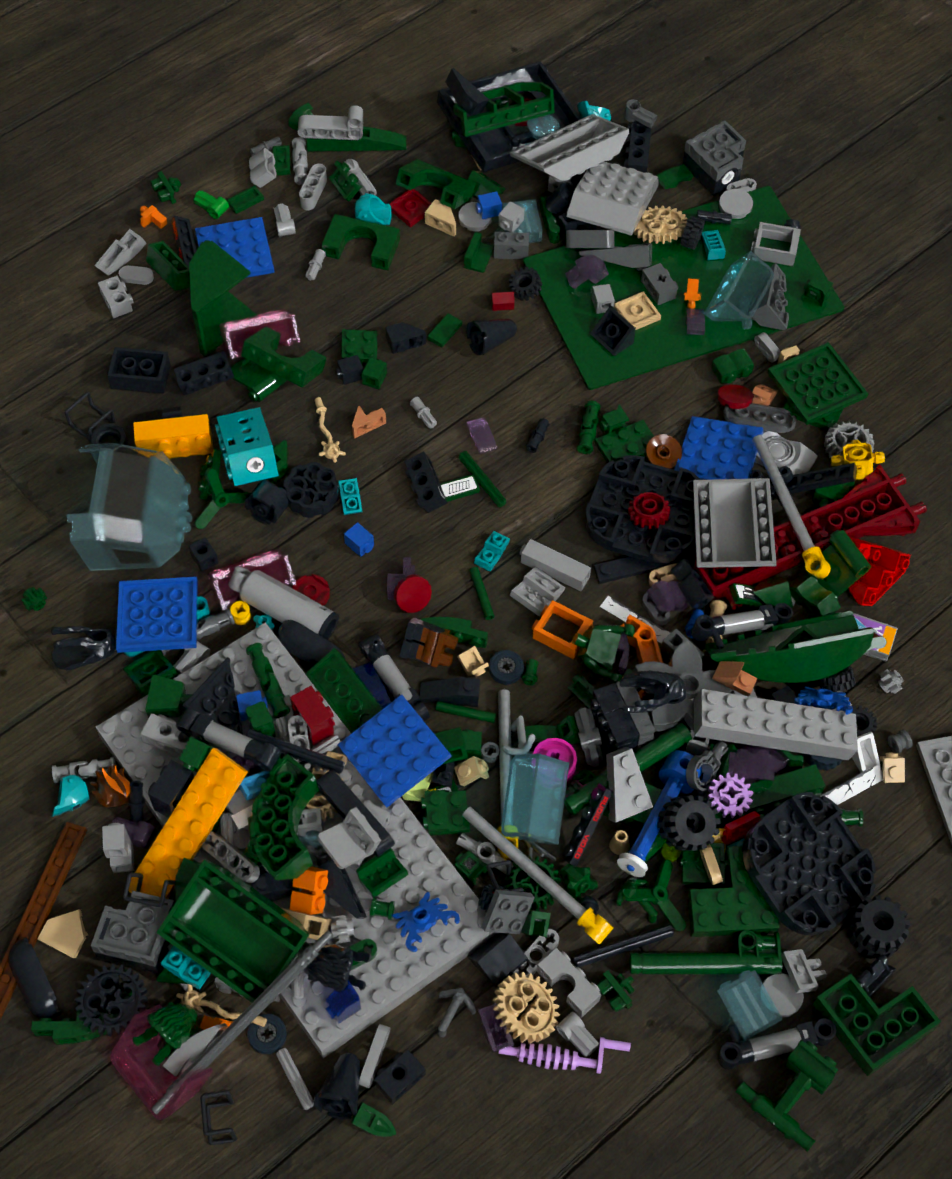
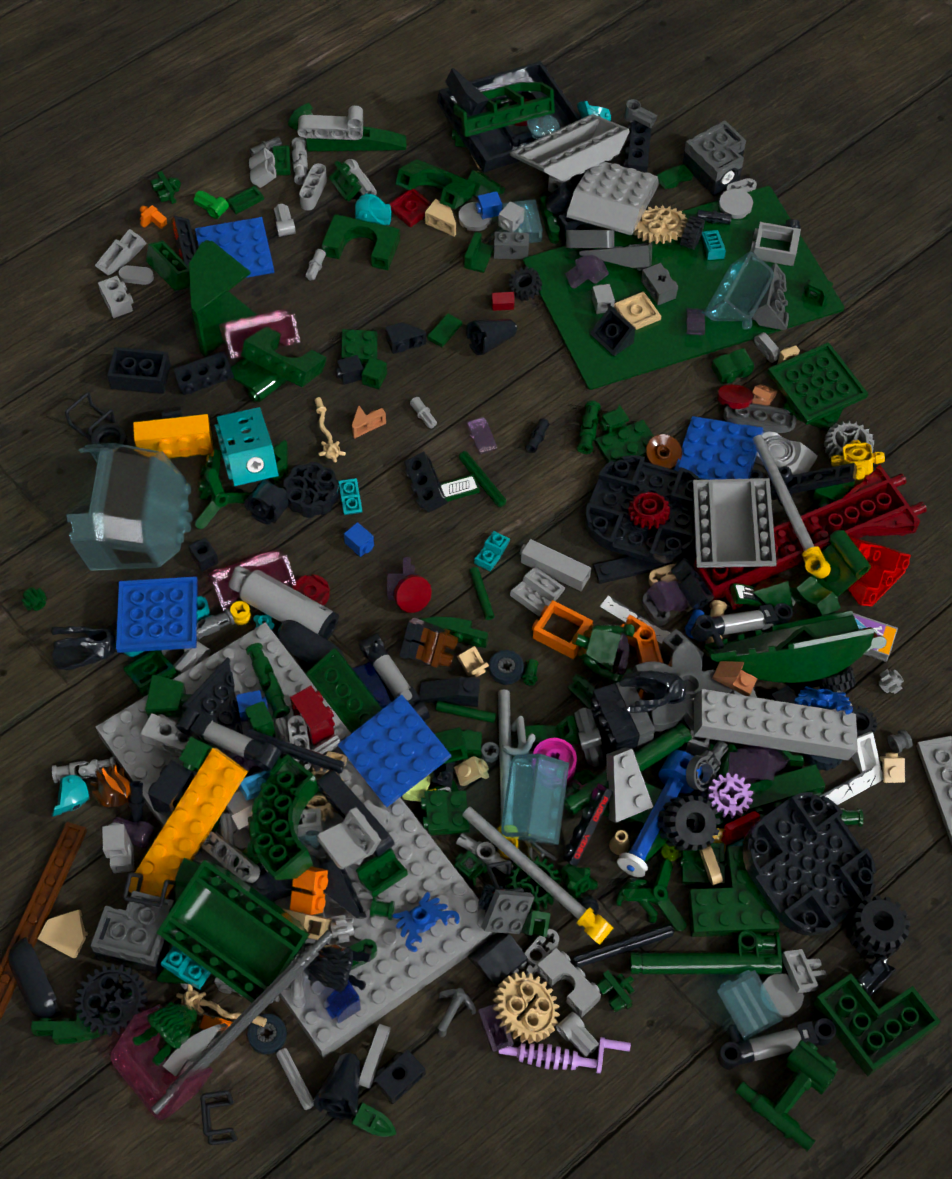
orange piece [684,278,701,310] -> none

